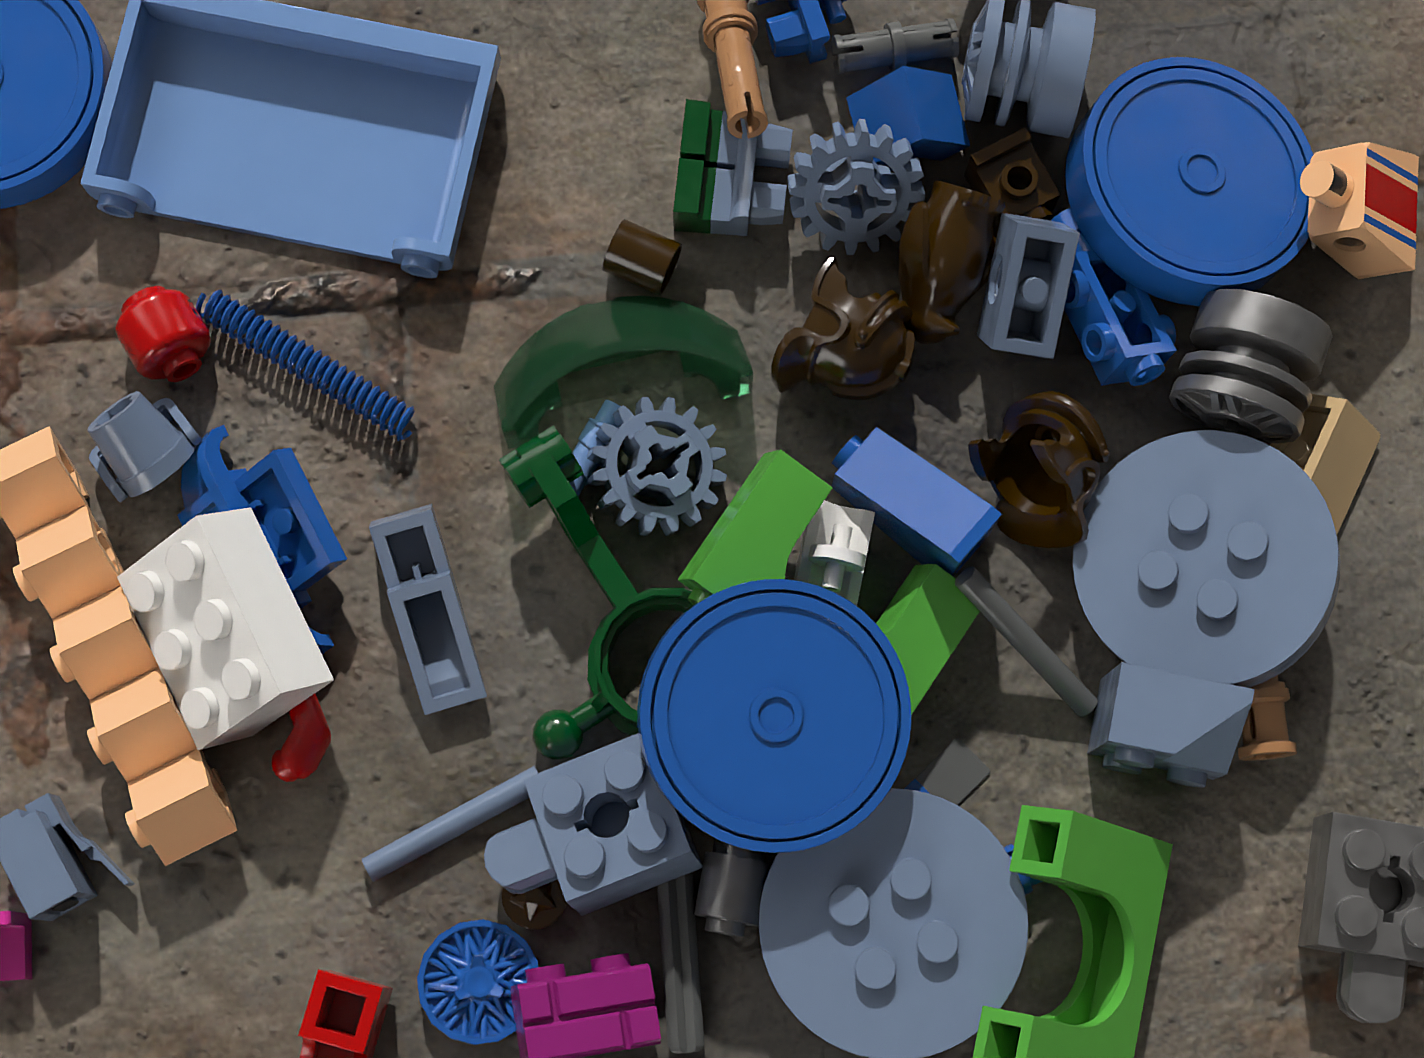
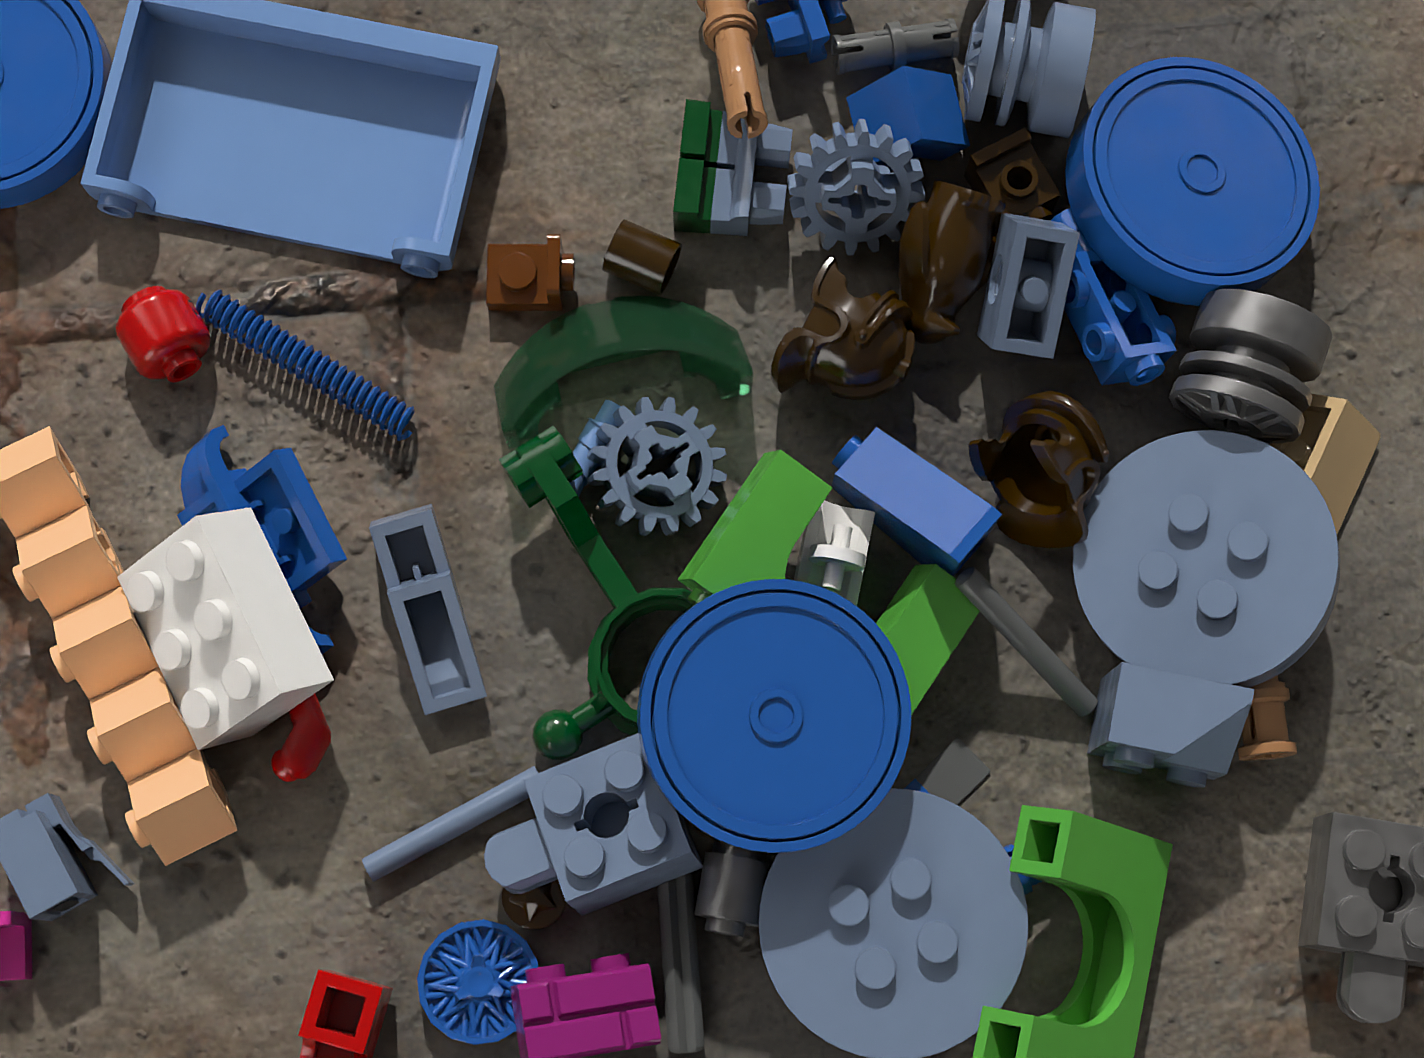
sand blue piece [87,391,203,503] -> none
light nougat torso [1300,142,1419,279] -> none
none -> reddish brown bracket [486,234,575,311]

